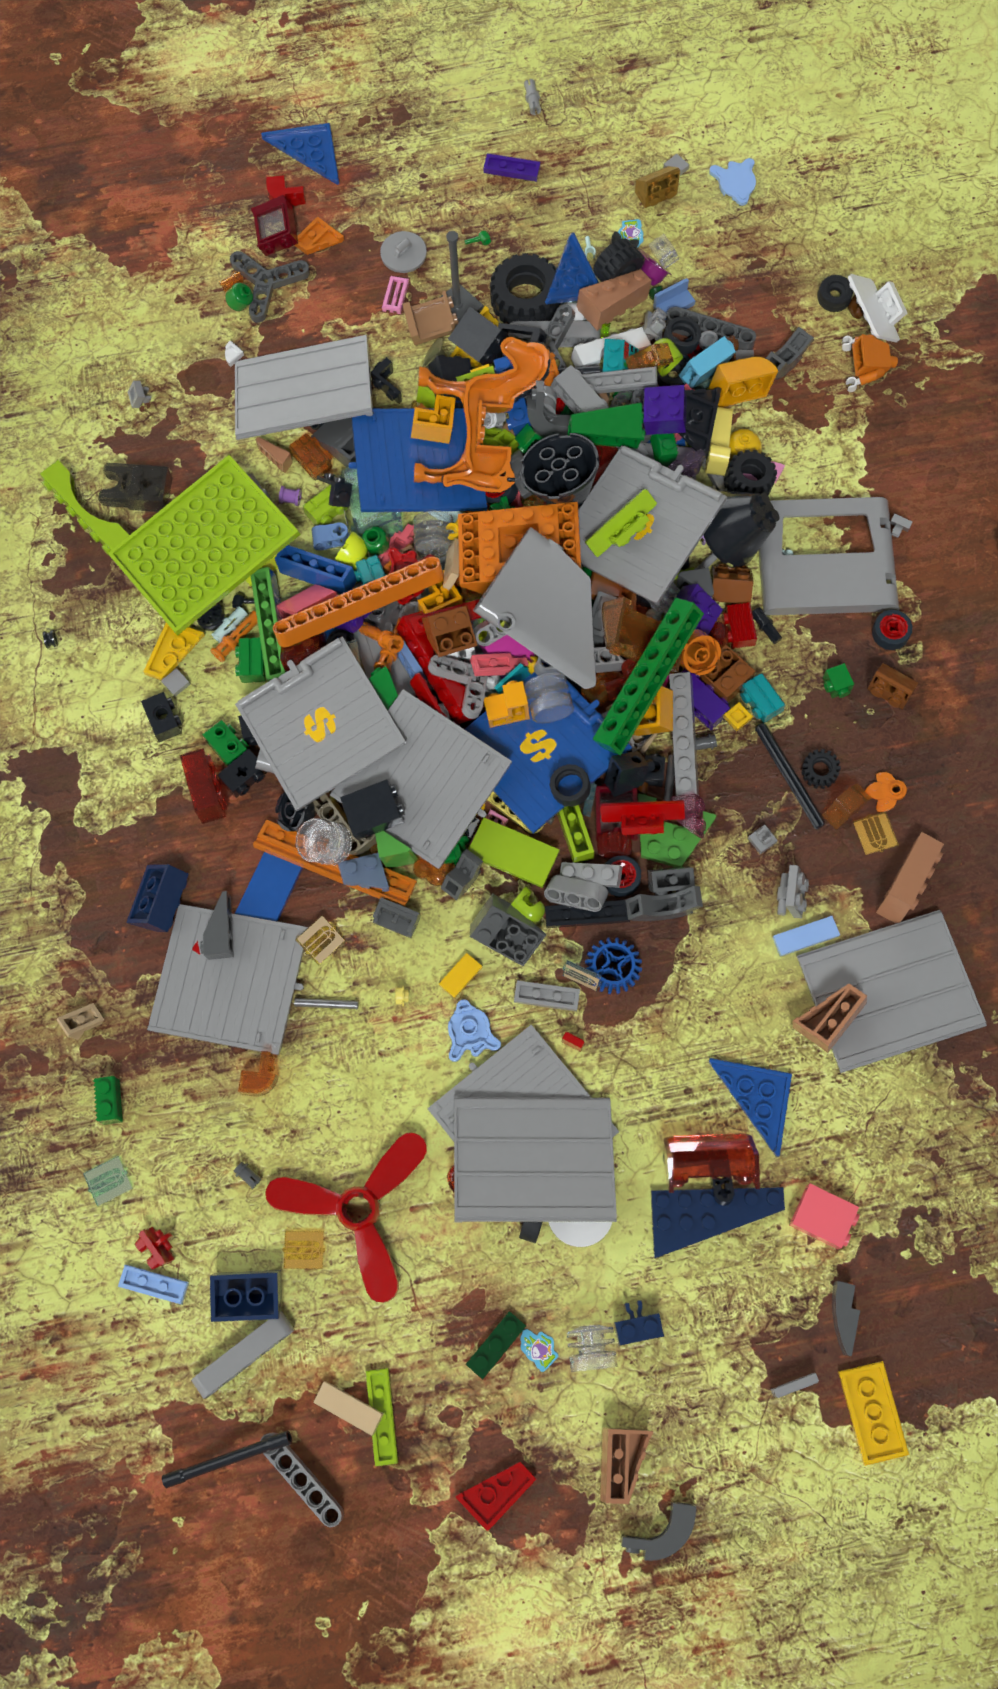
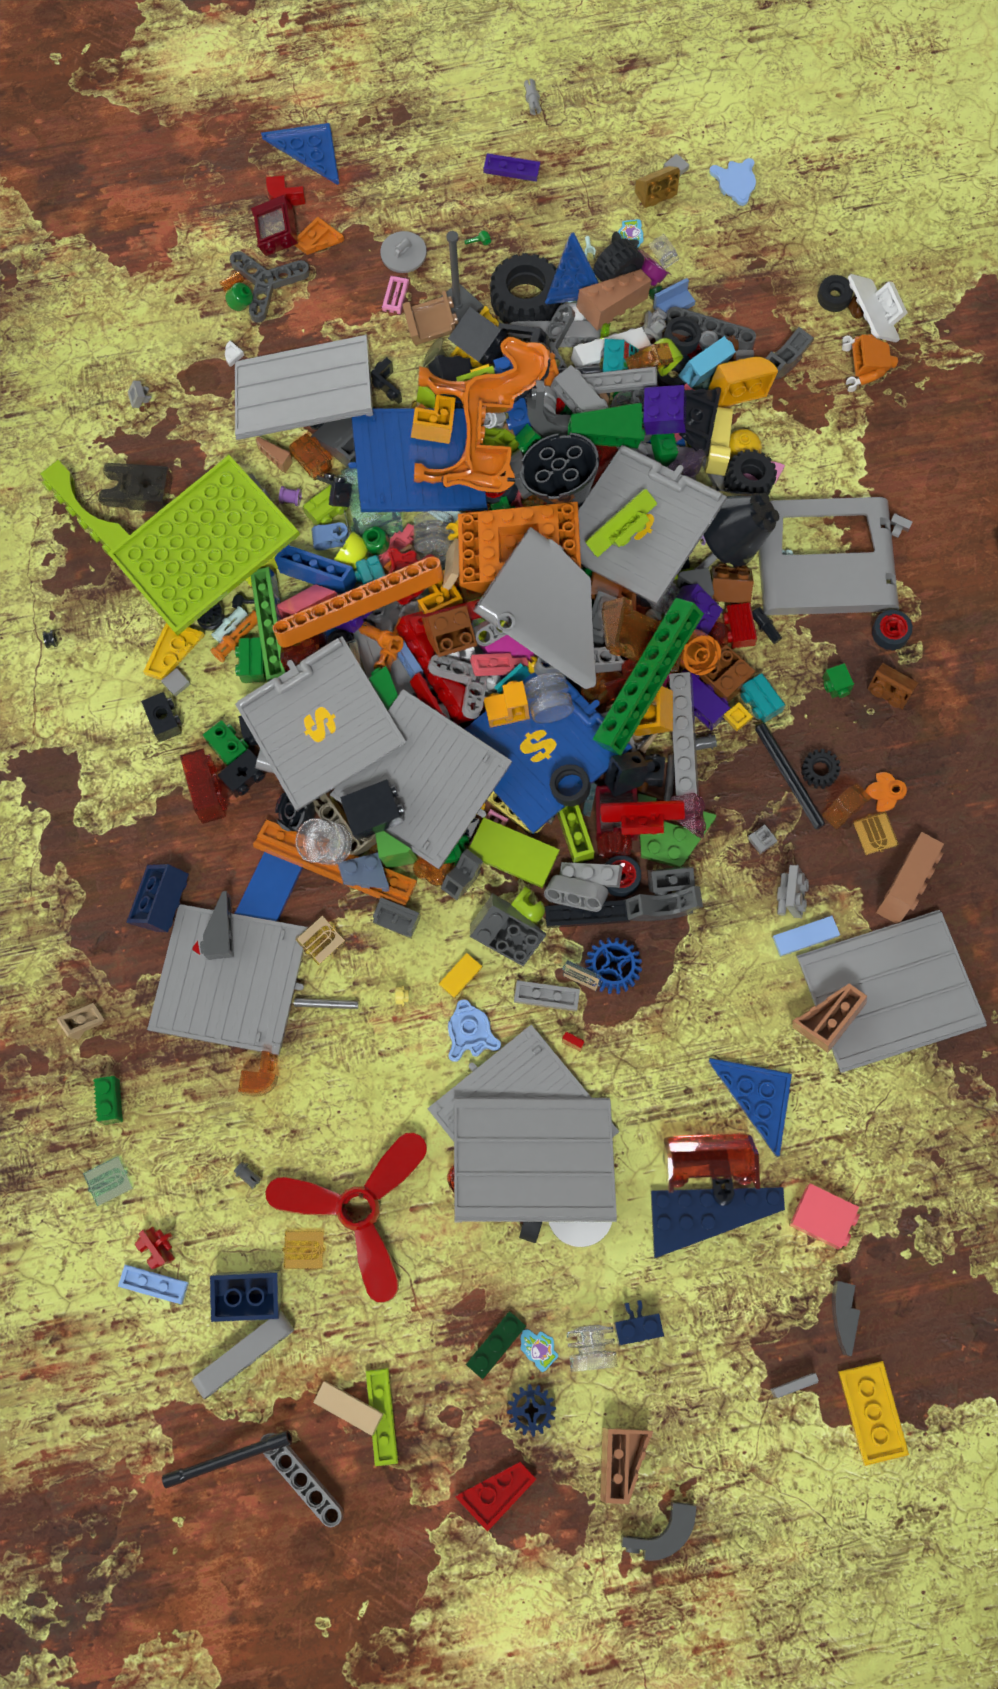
none -> dark blue gear [507,1384,556,1437]

